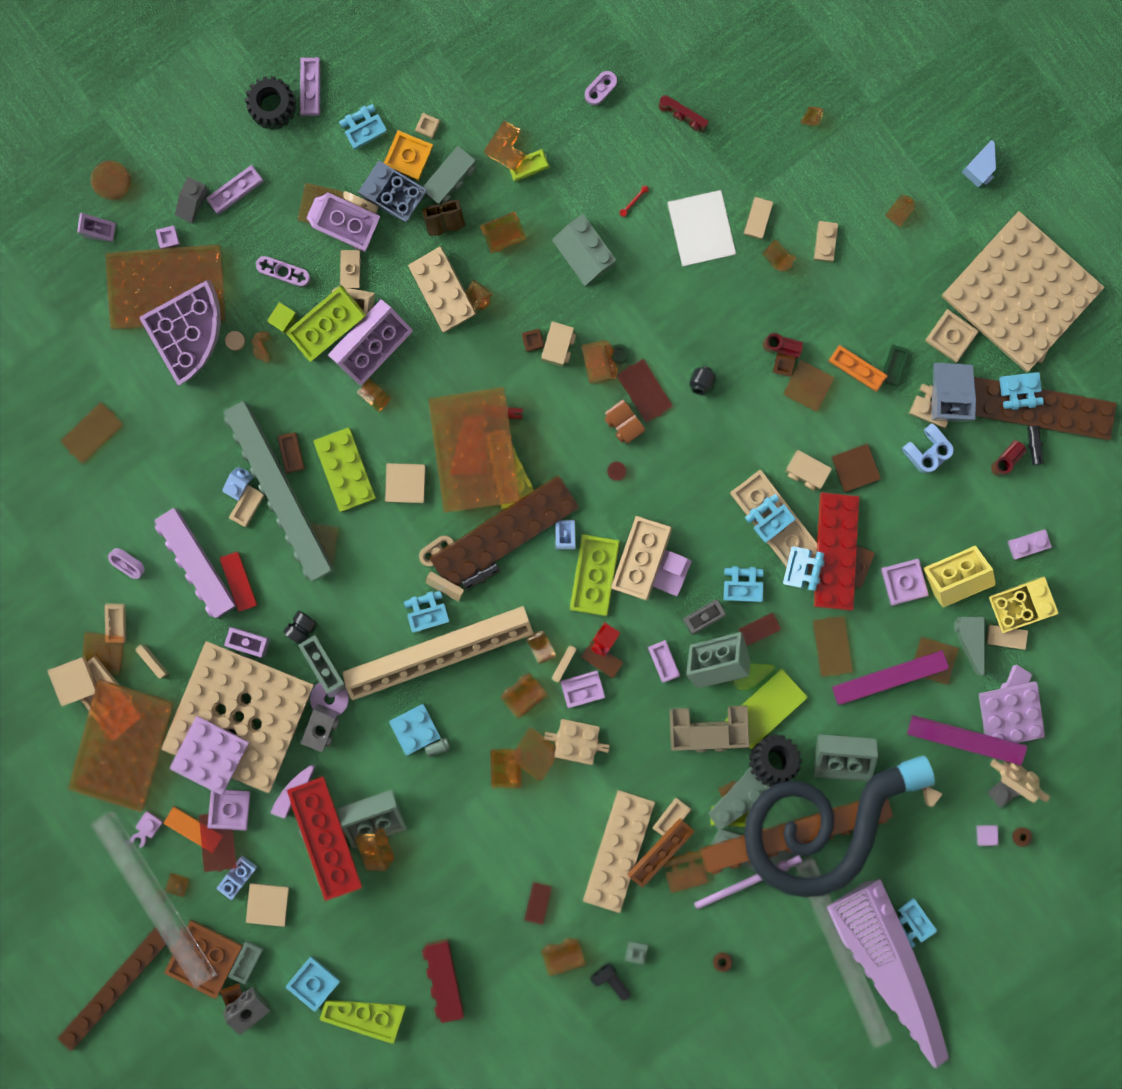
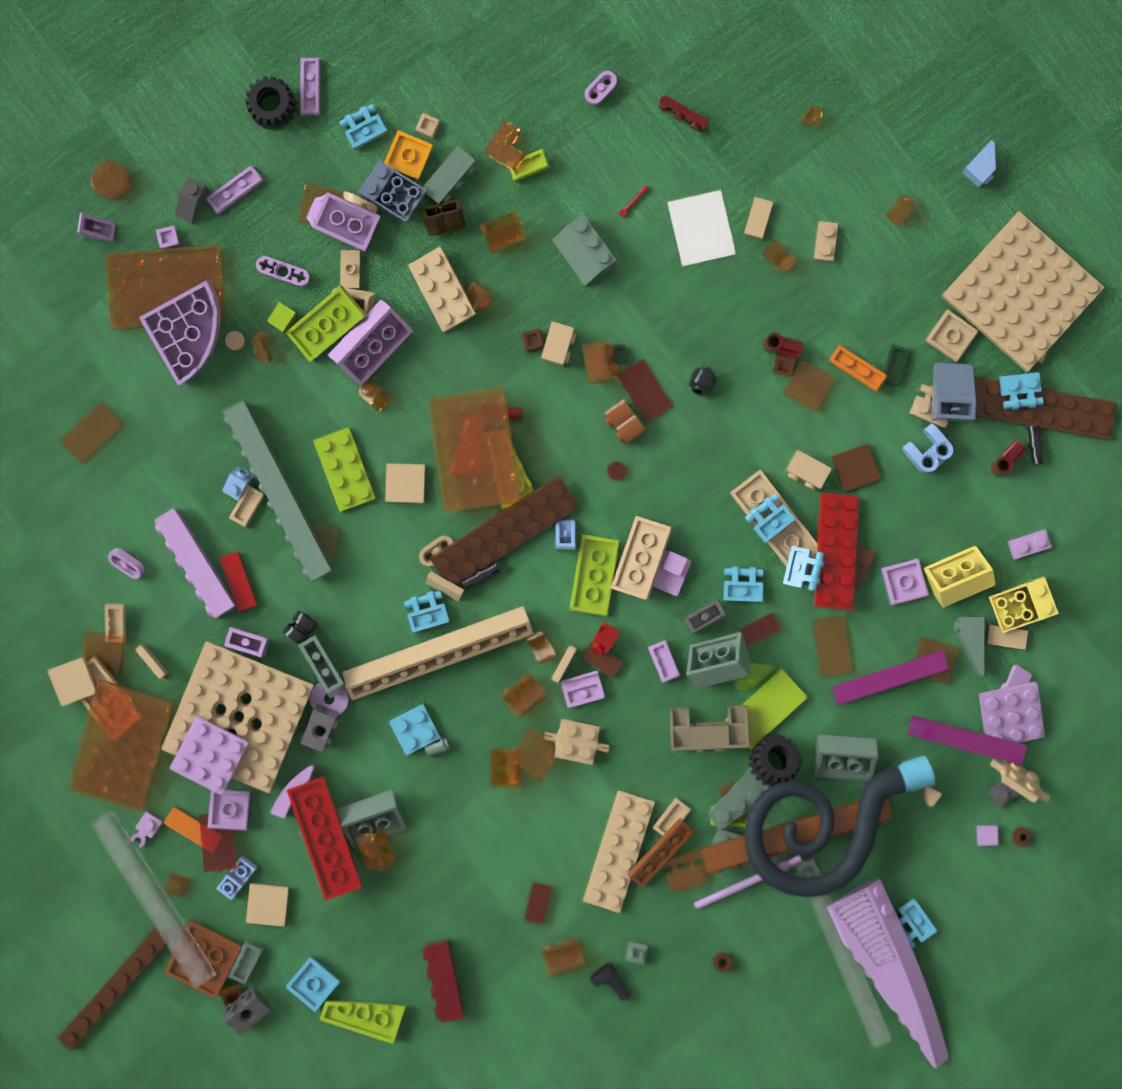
reddish brown tile [277,432,305,474] -> none

